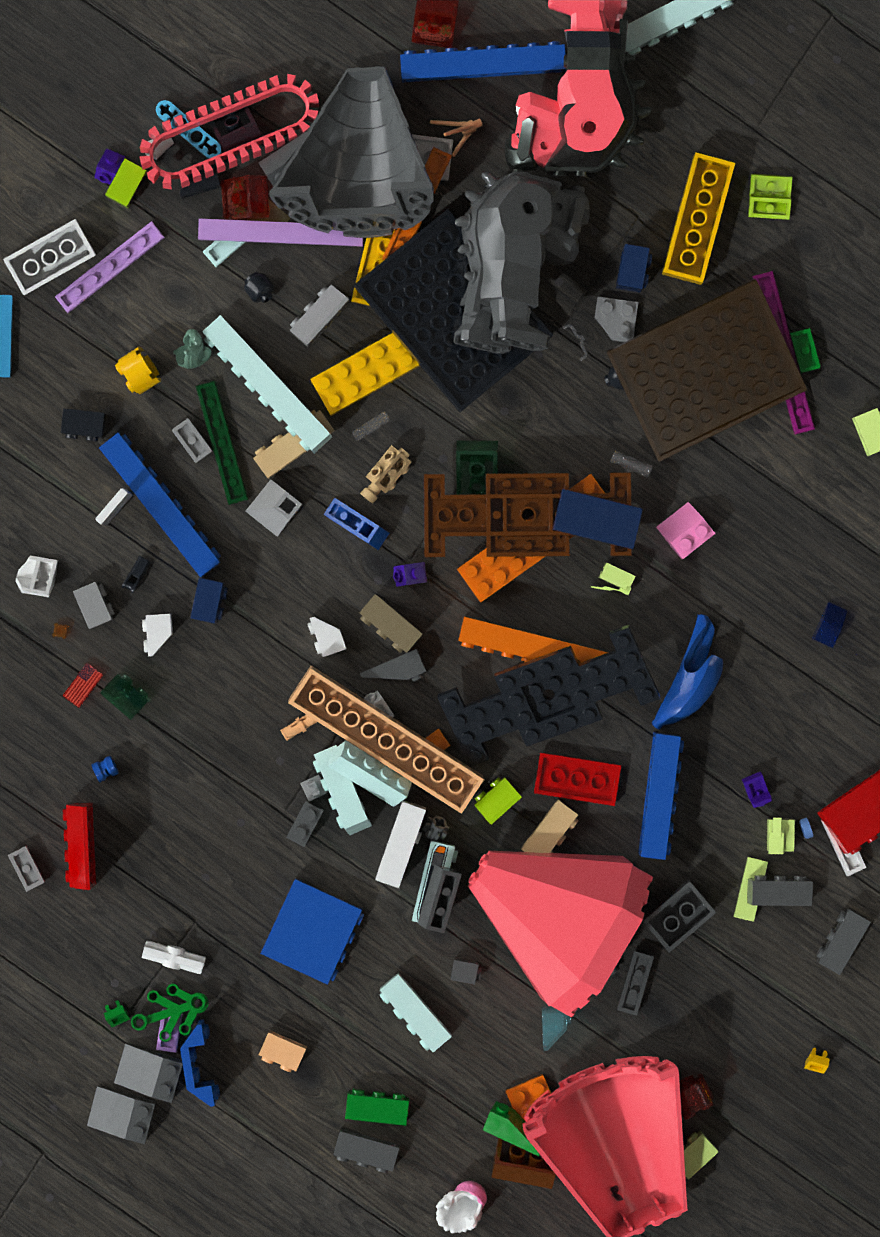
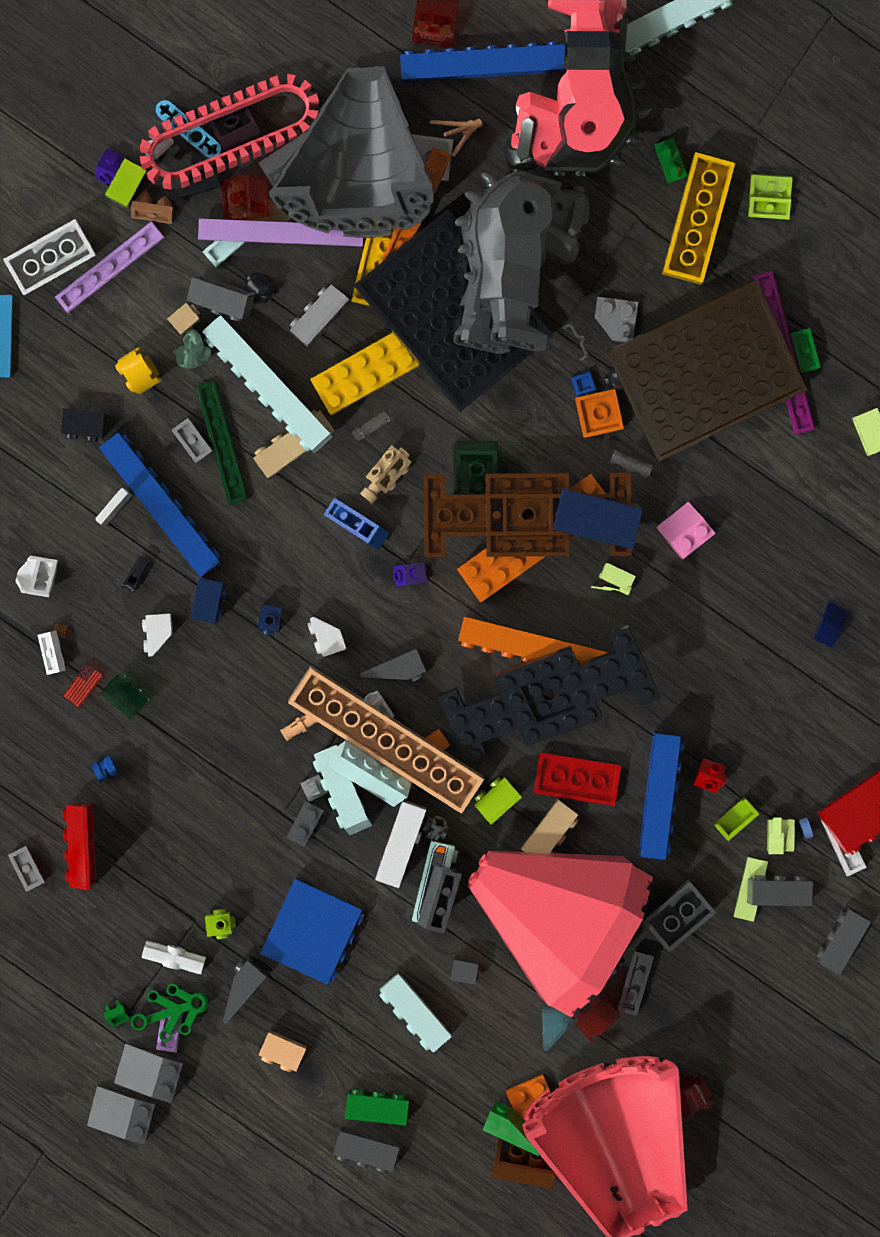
light grey brick [73,582,115,629] -> none
blue slope [180,1019,220,1107] -> none
light grey slope [246,480,303,537] -> none
dark tan brick [360,594,422,653] -> none
white hair [436,1180,487,1233] -> none
dark blue brick [616,244,652,293] -> none
blue piece [652,614,723,730] -> none
yellowish green brick [684,1131,719,1180] -> none
dark purple bracket [742,772,772,808] -> none
yellow tile [804,1048,830,1074] -> none
none -> white plate [38,631,66,675]
none -> medium nougat tile [131,189,173,224]
none -> tan brick [167,303,200,336]
none -> dark grey brick [186,275,255,321]
none -> lime brick [205,909,236,939]
none -> dark grey slope [223,957,268,1024]
none -> dark blue brick [258,605,283,636]
none -> blue tile [571,371,597,397]
none -> clear red brick [574,997,621,1043]
none -> orange plate [575,389,624,438]
none -> green tile [654,138,687,184]
none -> red brick [694,758,727,794]
none -> lime panel [713,797,759,841]

